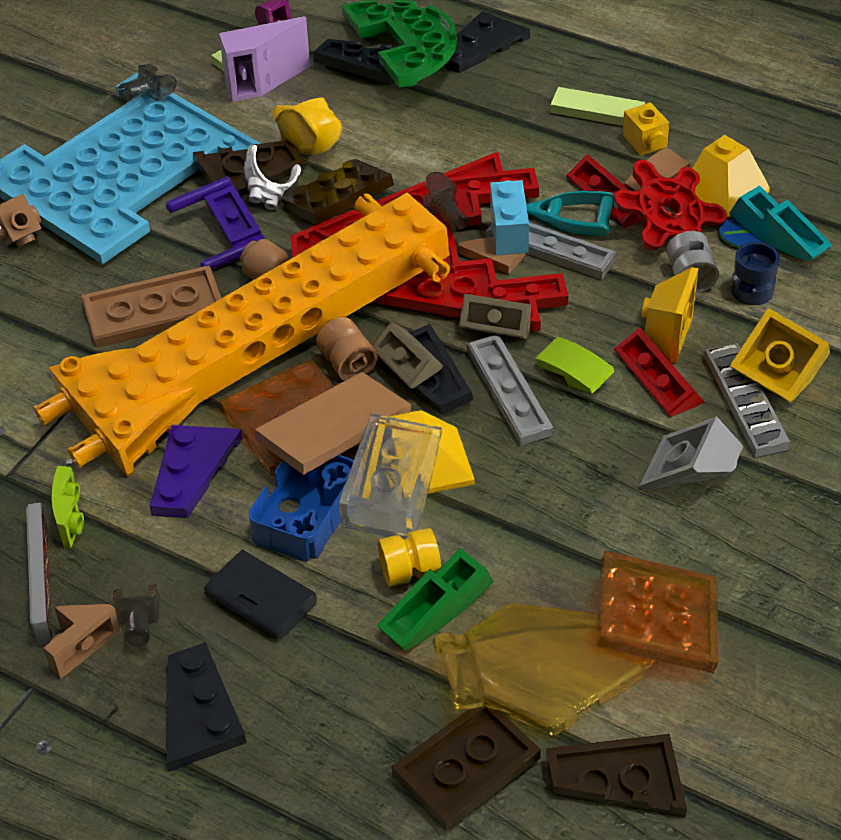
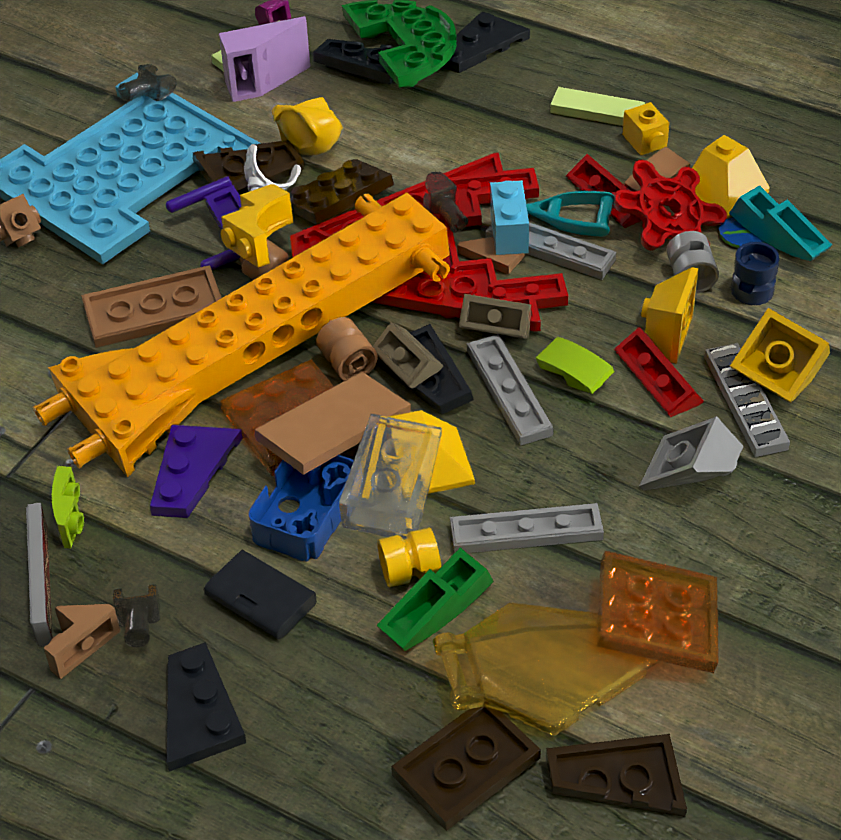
none -> yellow arch [221,184,293,268]
none -> light grey tile [450,503,604,553]

